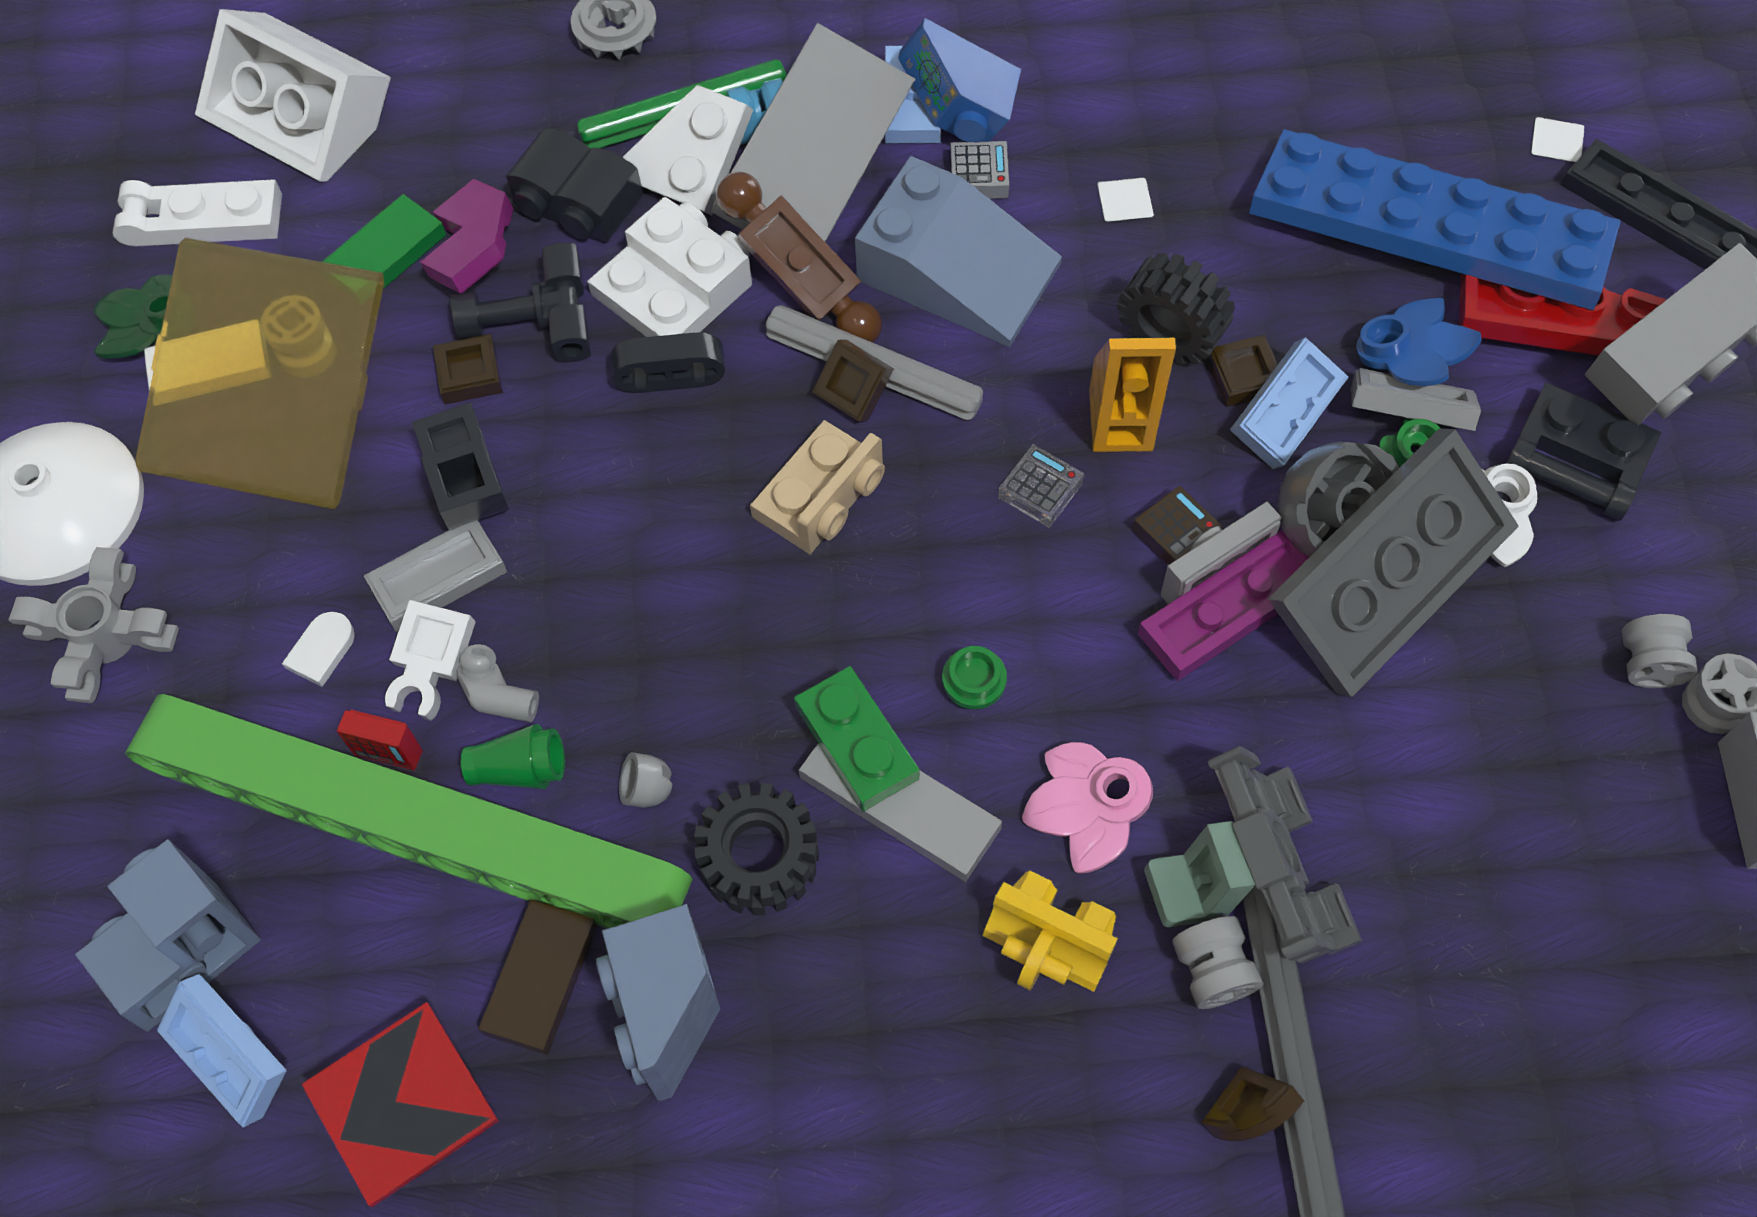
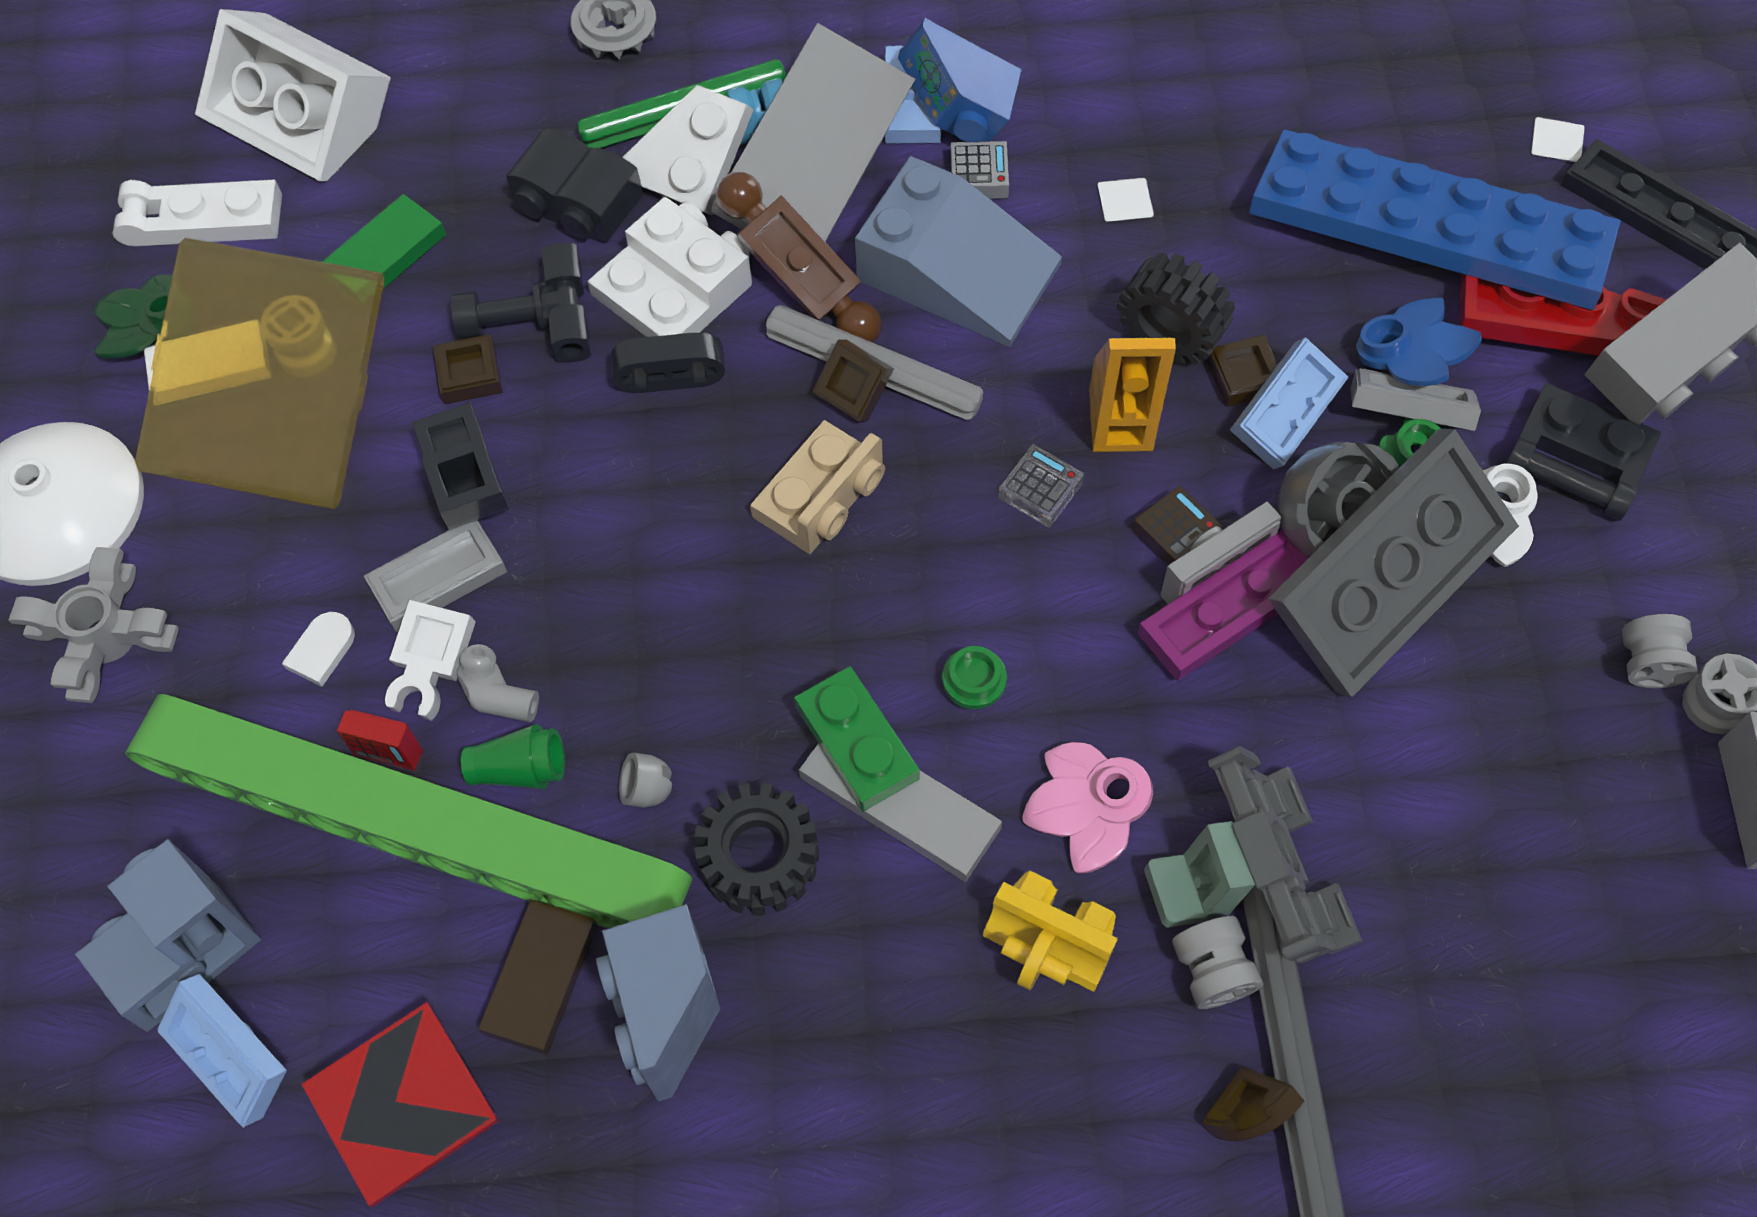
magenta tile [420,179,513,294] -> none

